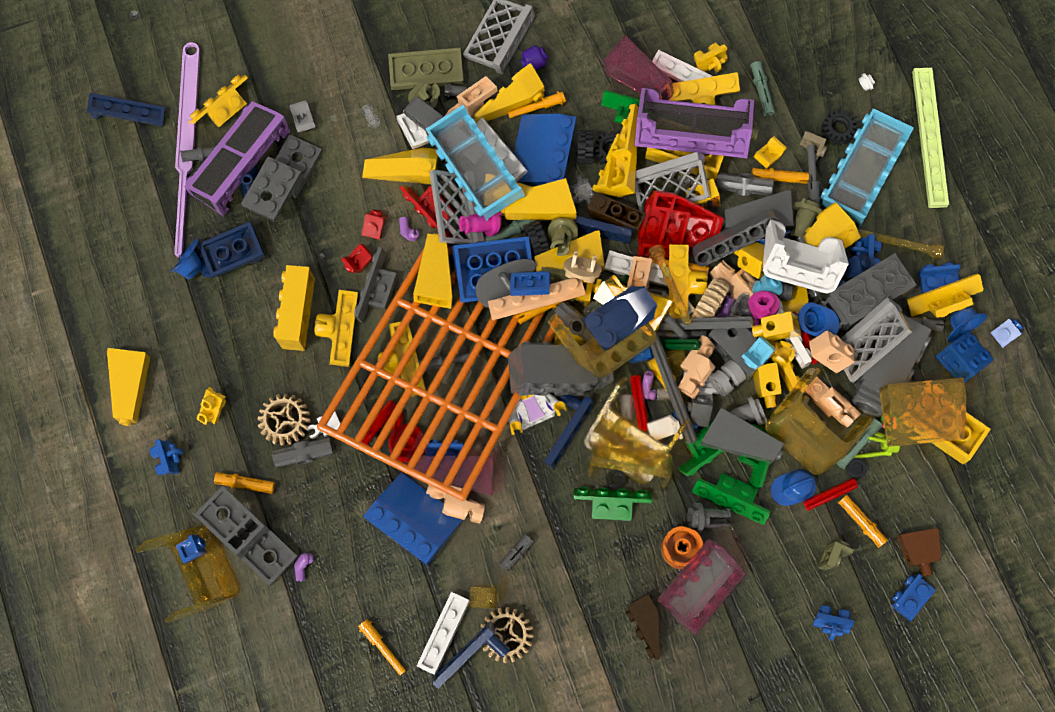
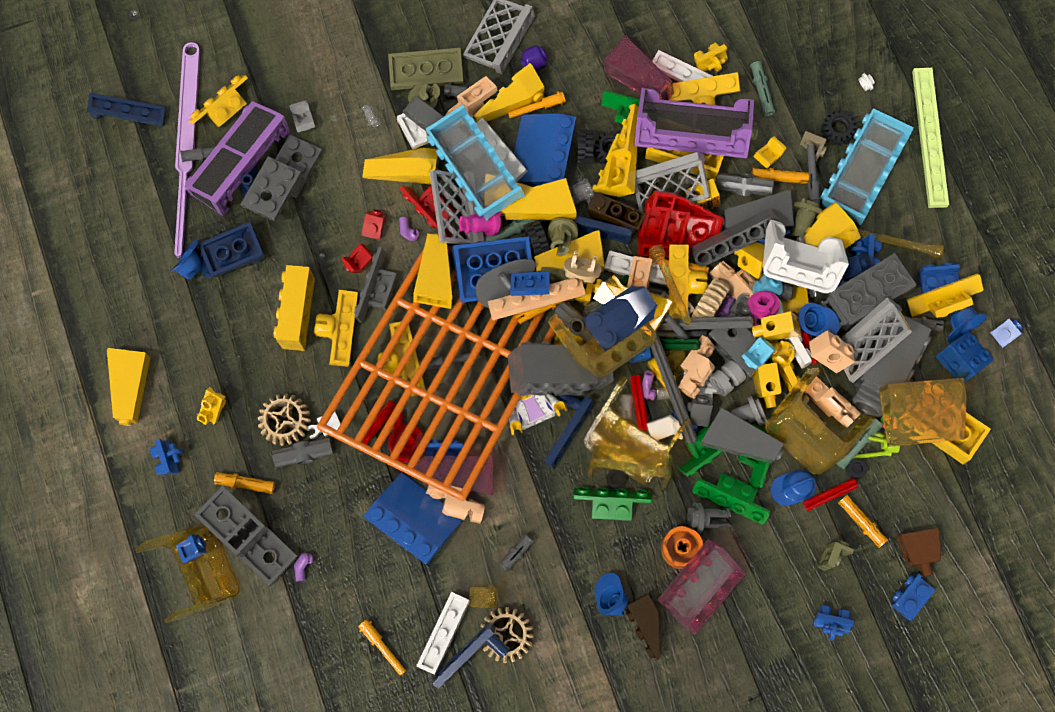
none -> blue piece [595,573,628,616]

